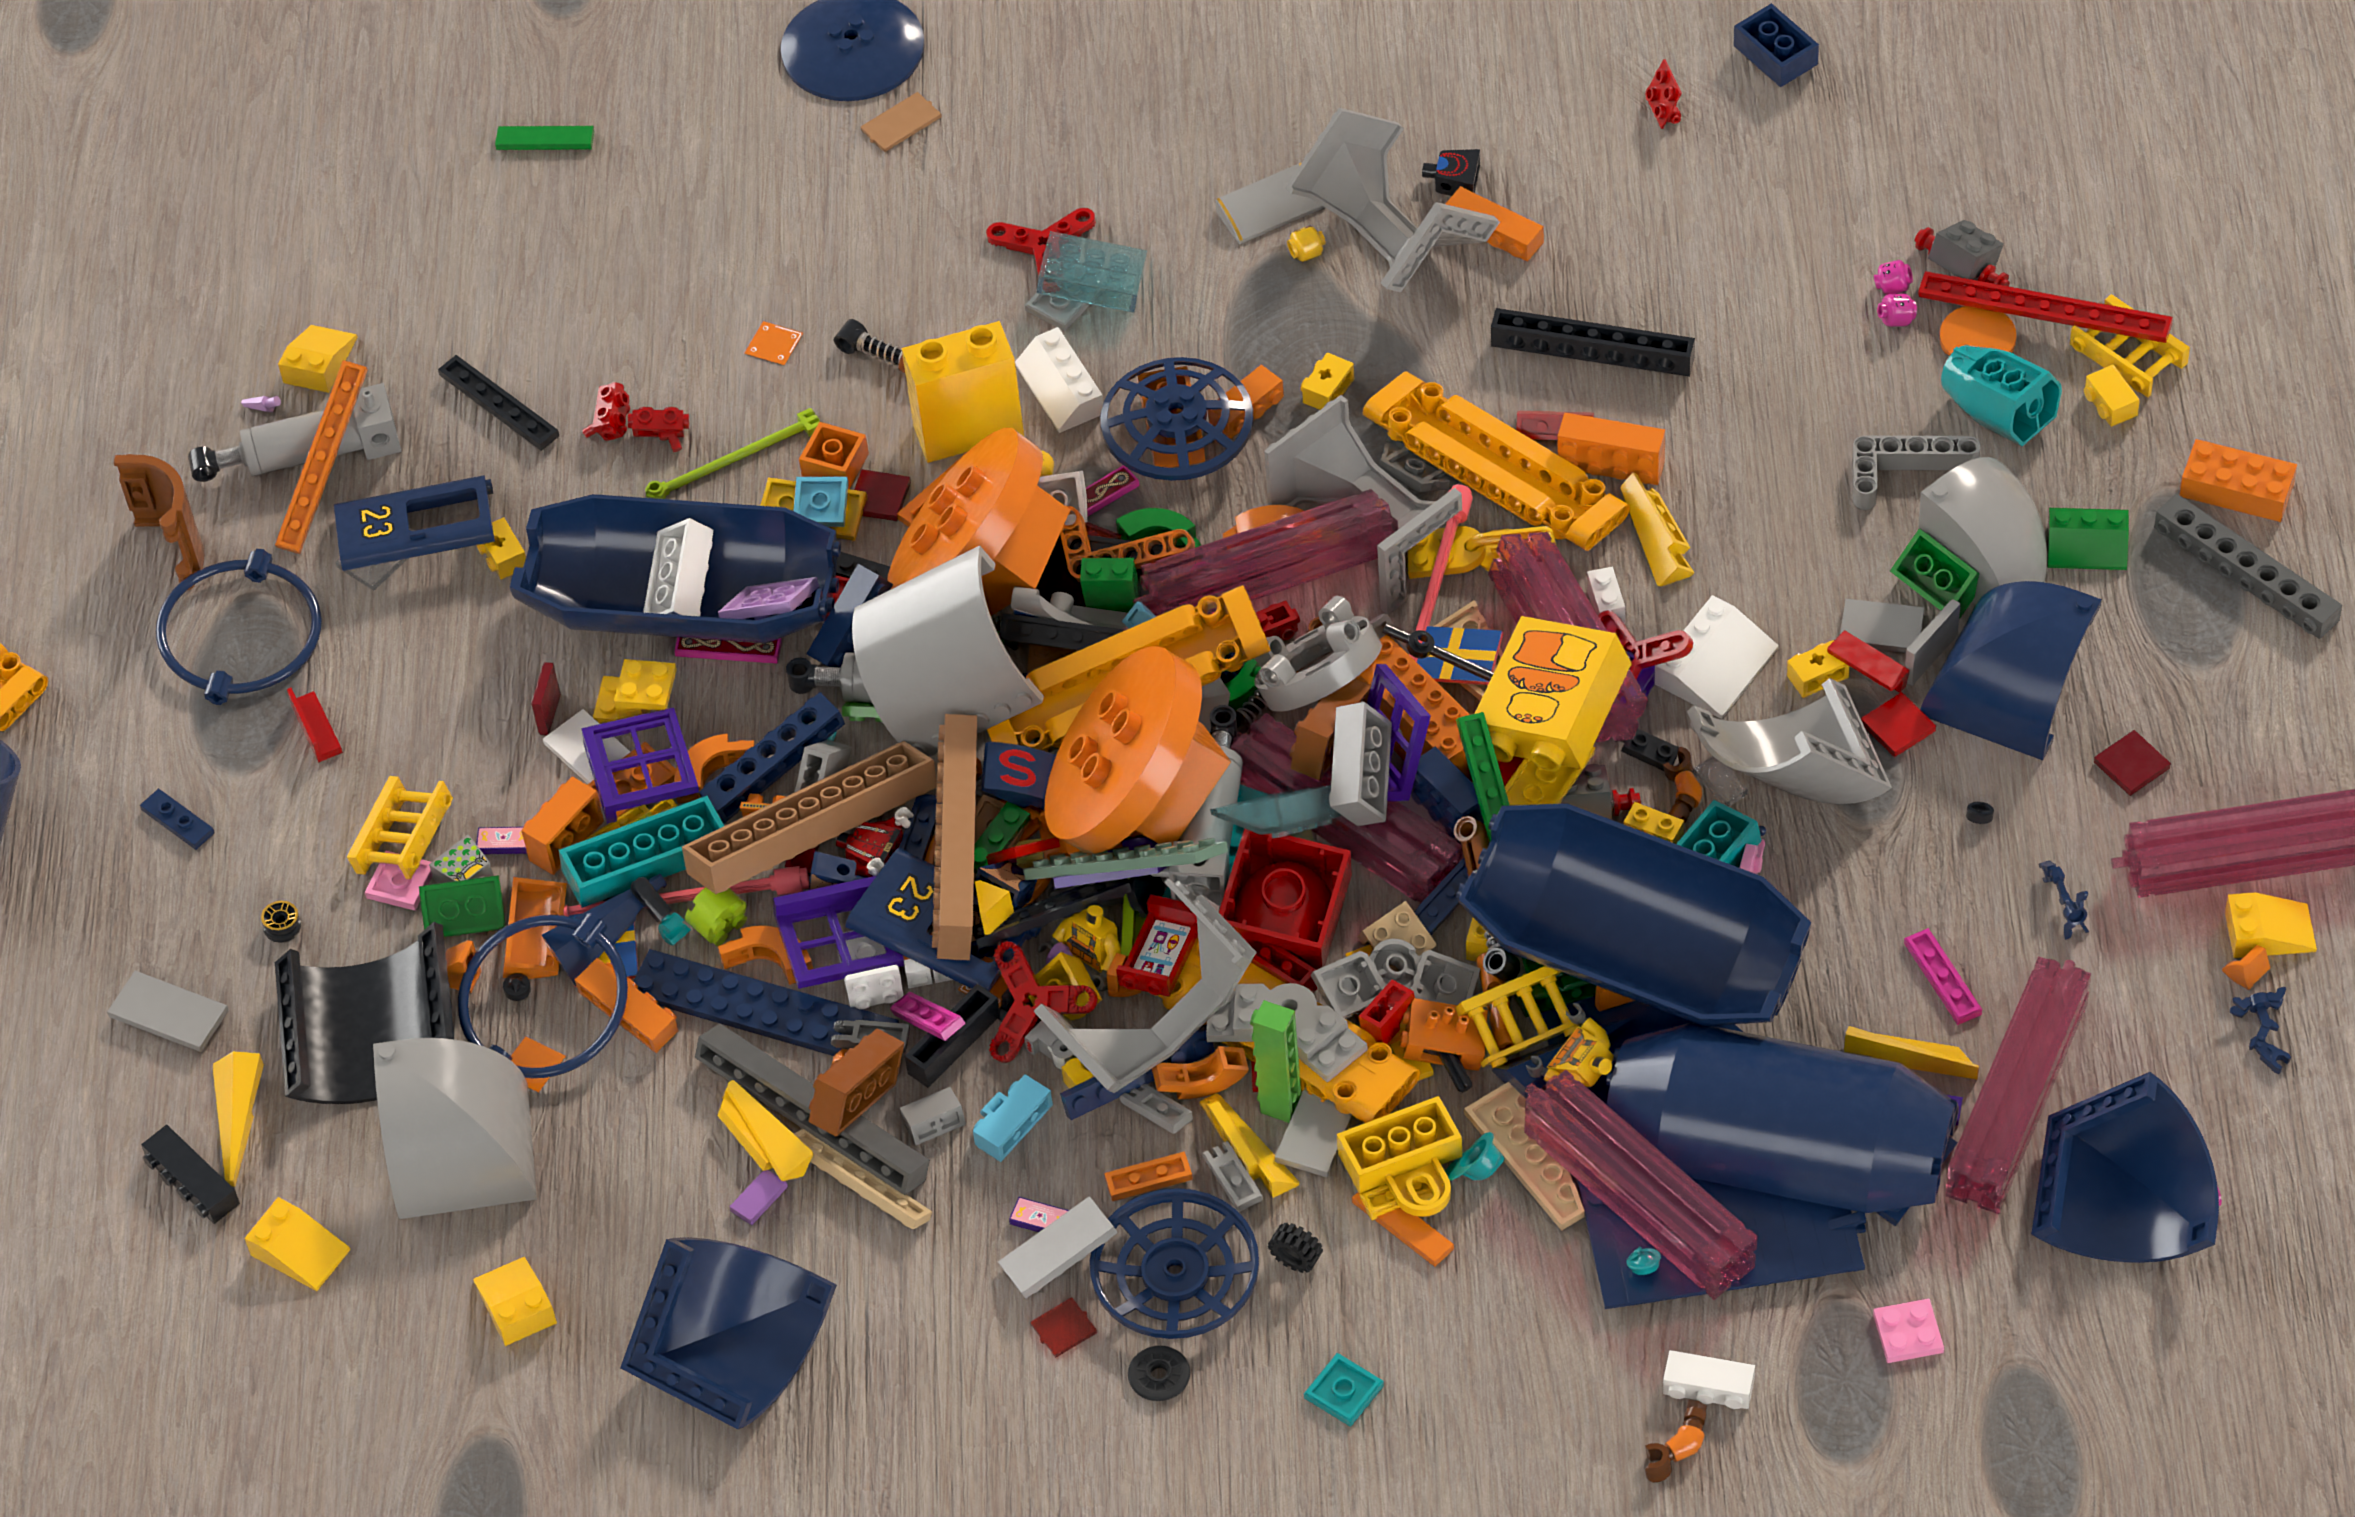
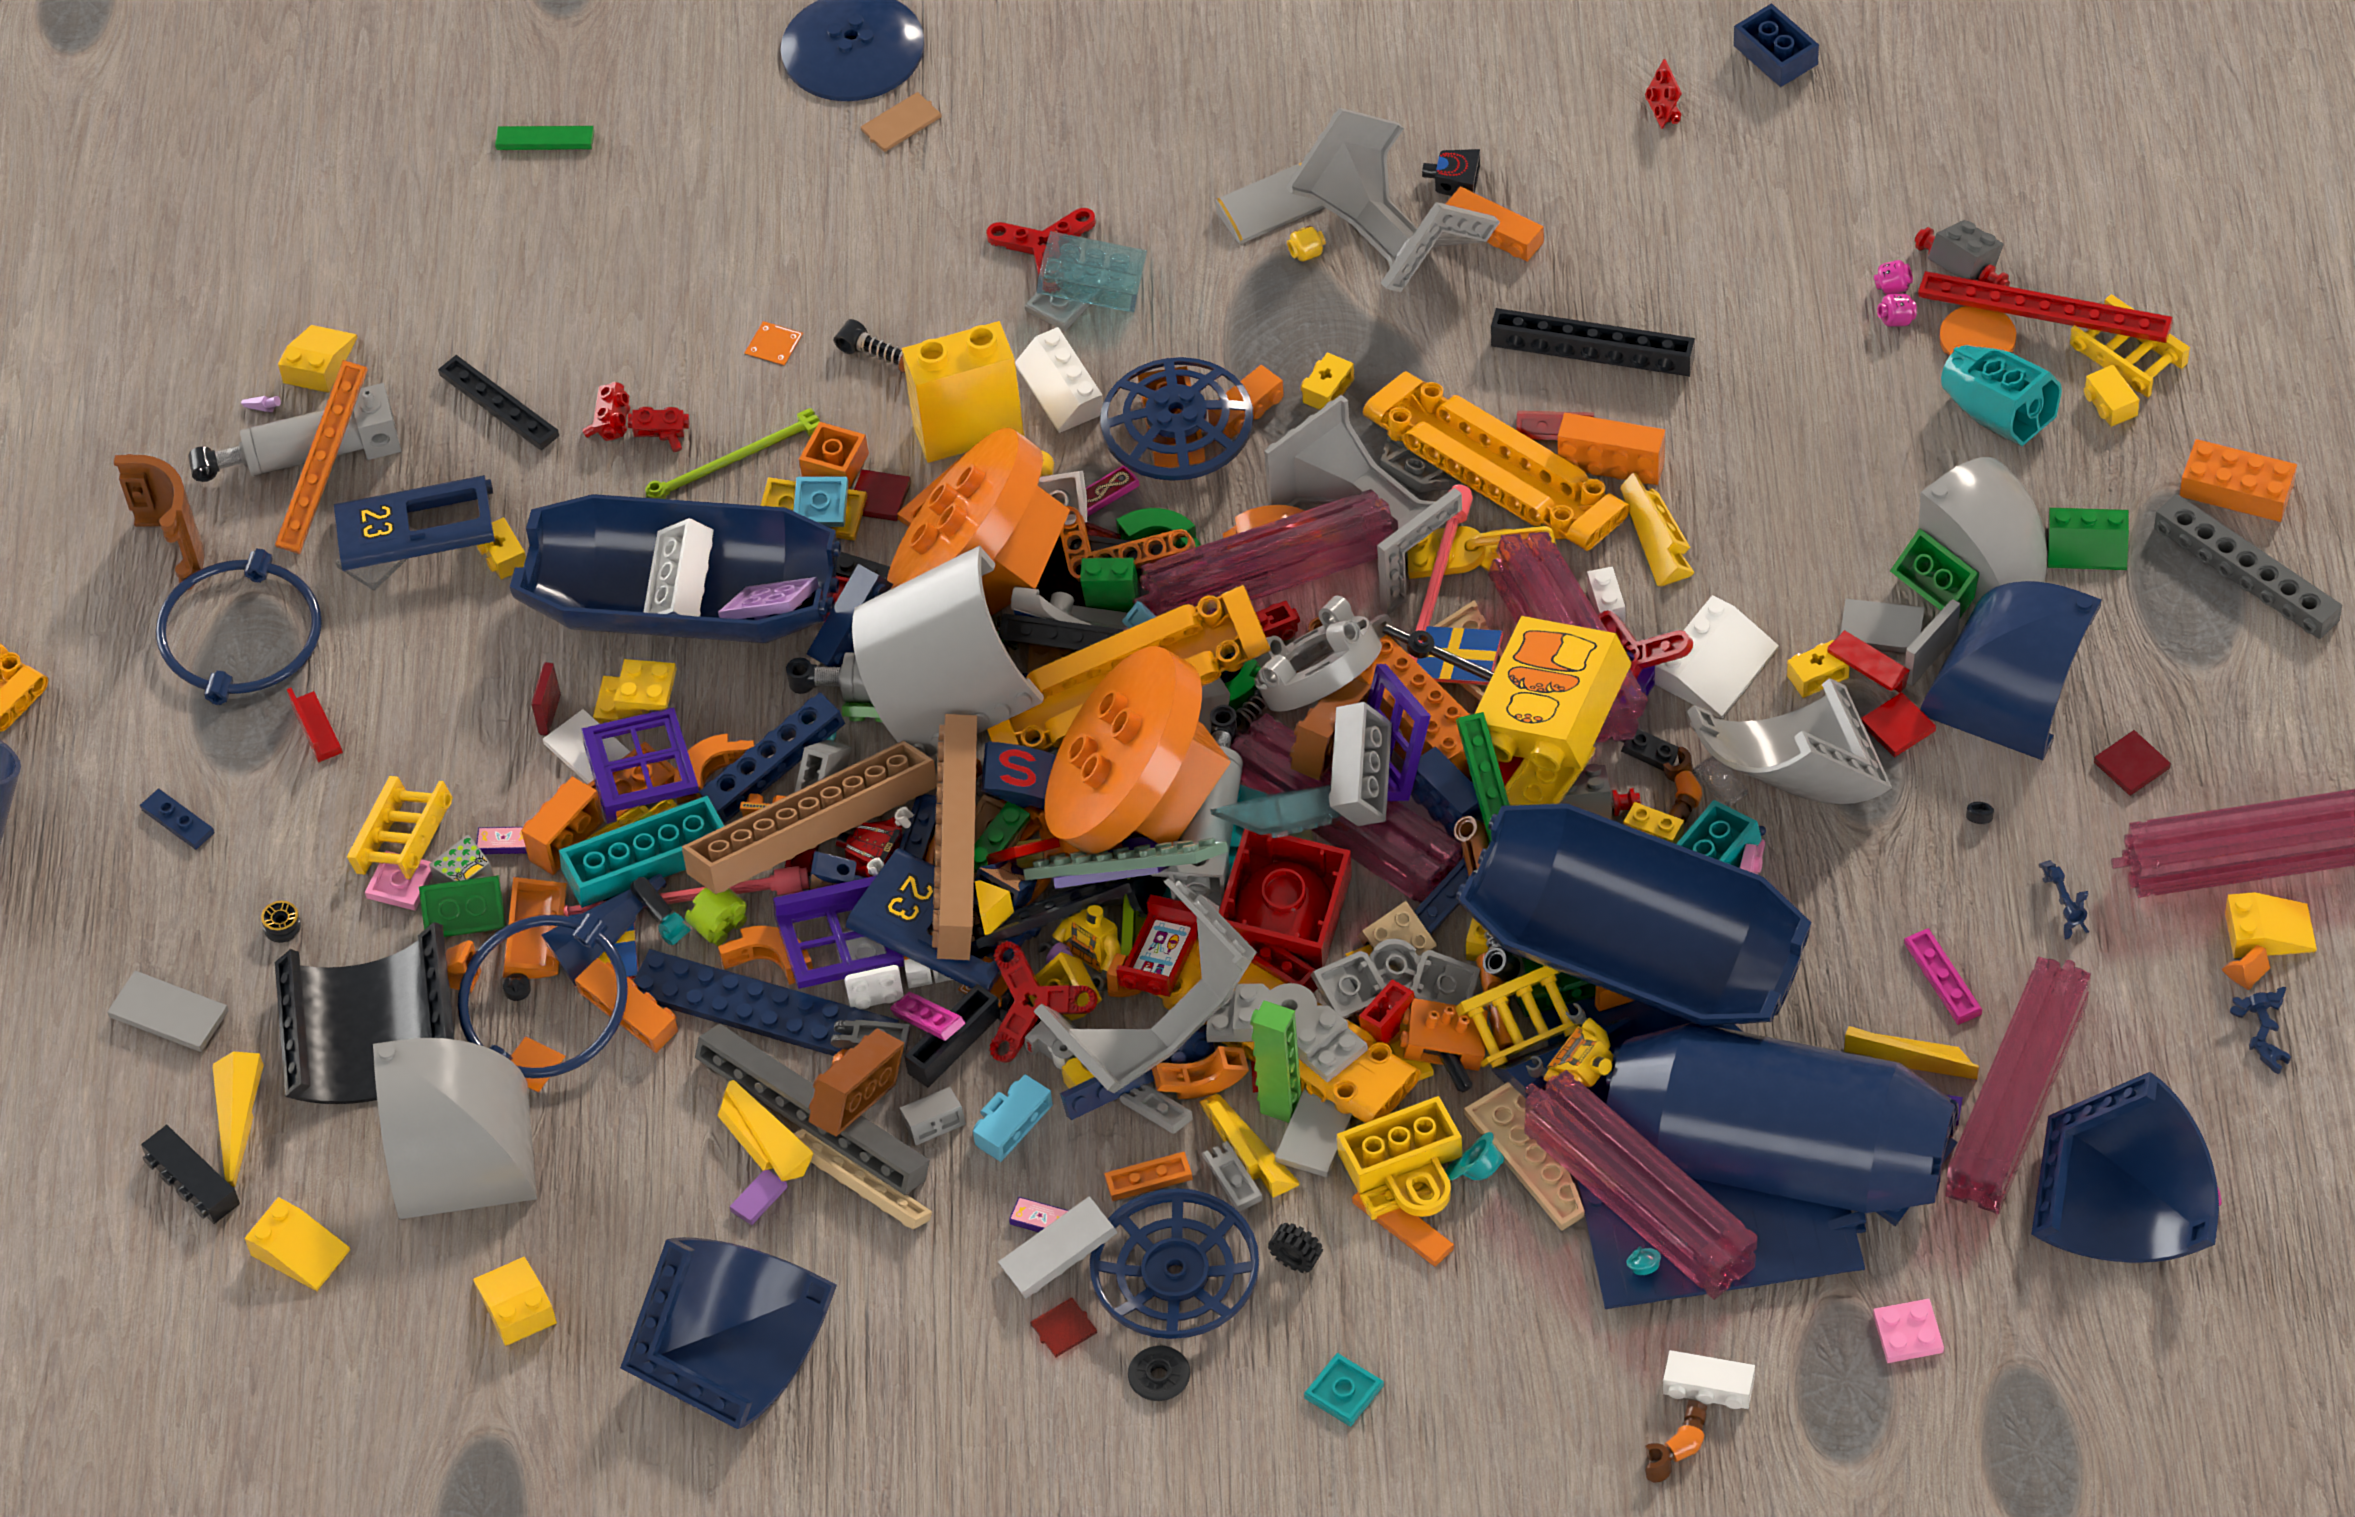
tile [674,637,782,664] -> none
light grey beam [1852,436,1981,510] -> none

